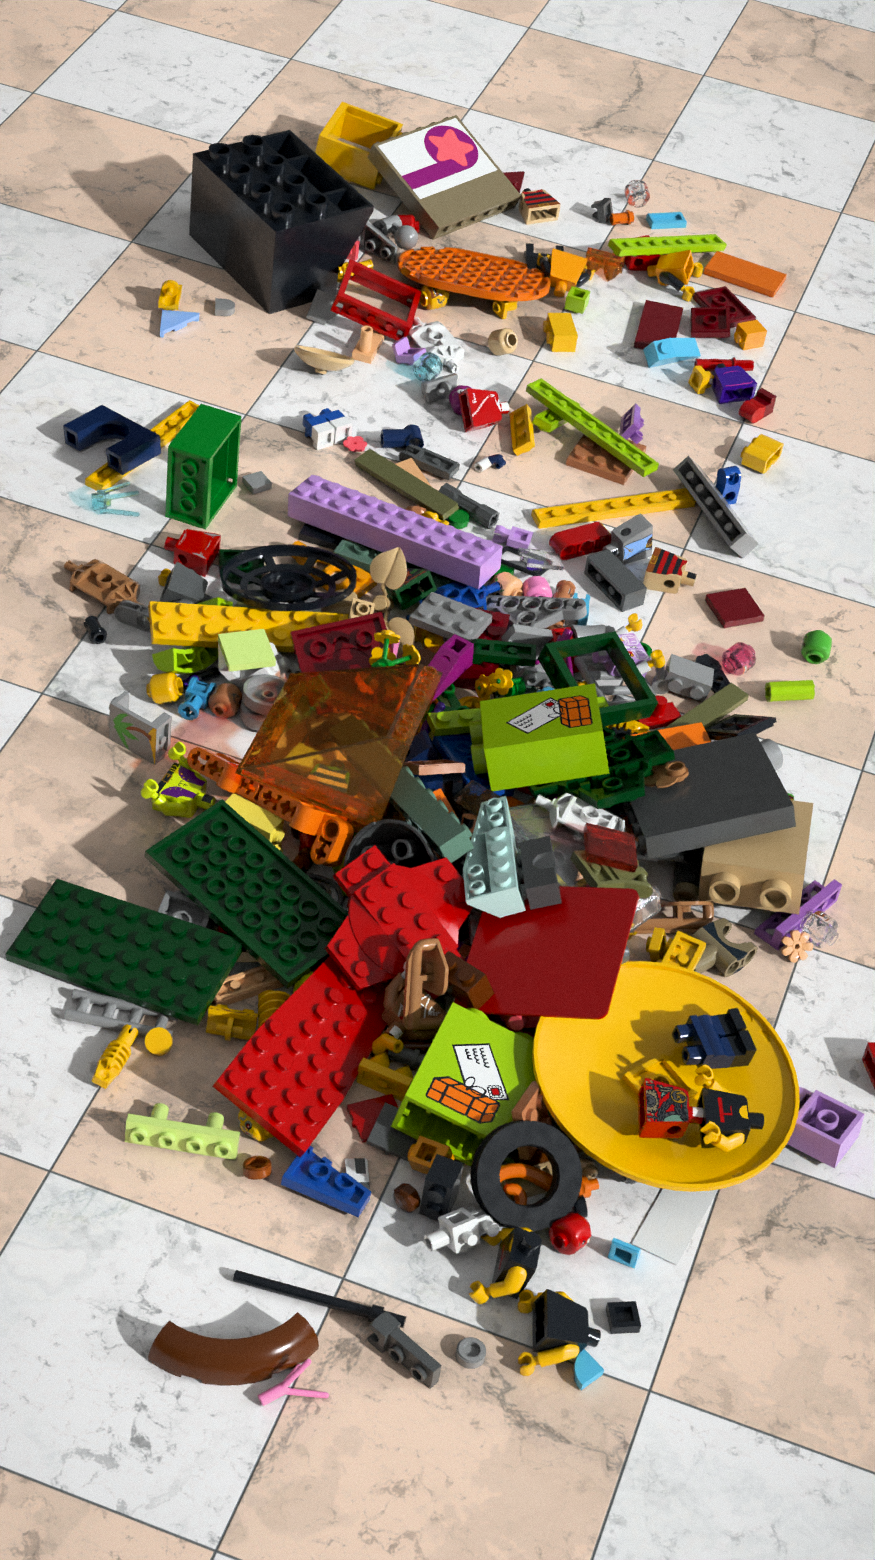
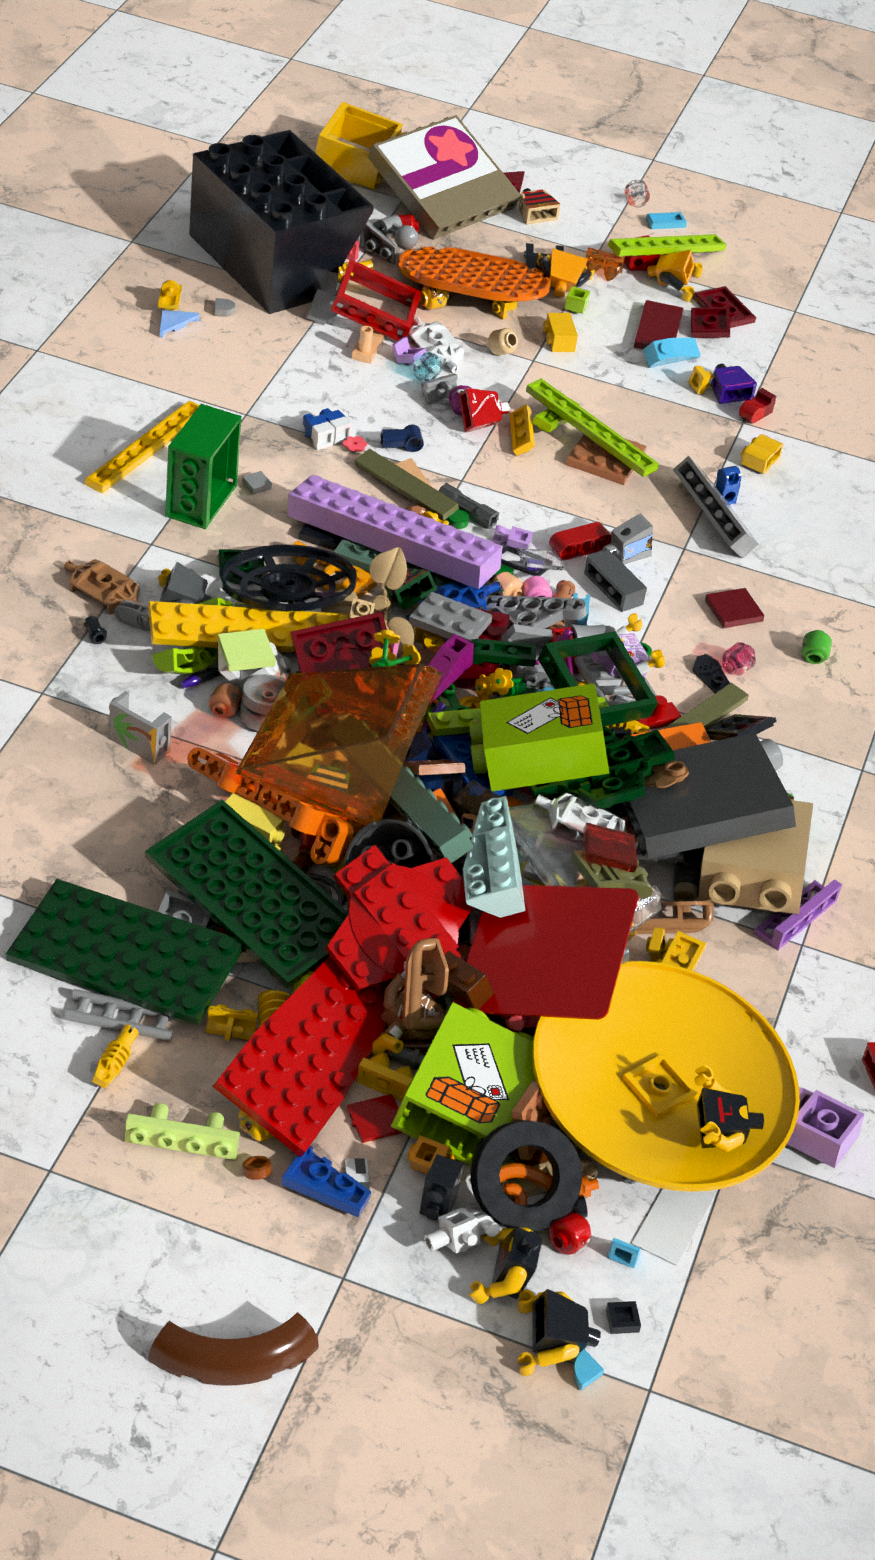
dark blue arch [63,405,161,475] -> none
clear light blue plant [91,481,140,517] -> none
neon yellow torso [141,742,216,818] -> none
yellow tile [145,1027,173,1056] -> none
yellow head [146,672,184,705] -> none
red torso [164,529,221,577] -> none
dark azure connector [178,676,217,720] -> none
light nougat tile [212,966,284,1006] -> none
black bar [233,1270,407,1328] -> none
bright pink plant [257,1359,329,1406] -> none
tan dish [294,345,355,374] -> none
dark grey piece [366,1102,417,1162] -> none
dark grey plate [367,1311,442,1389] -> none
reddish brown tile [393,1183,421,1212] -> none
dark grey hinge [399,444,460,480] -> none
light grey tile [455,1337,486,1369] -> none
arm [474,454,506,473] -> none
dark grey arch [516,836,562,910] -> none
yellow tile [531,488,696,529] -> none
dark grey tile [591,198,613,223] -> none
orange pin [610,210,634,225] -> none
medium lavender plate [619,403,644,444] -> none
torso [638,1078,704,1138] -> none
torso [643,547,697,594] -> none
light grey hinge [651,654,714,702] -> none
dark blue hips [672,1008,757,1069] -> none
dark tan connector [692,918,758,977] -> none
red axle [694,357,754,371] -> none
orange tile [703,251,787,298] -> none
light orange brick [734,320,767,350] -> none
lime axle [765,680,815,702] -> none
light nougat plant [781,930,813,963] -> none
clear head [800,911,839,948] -> none

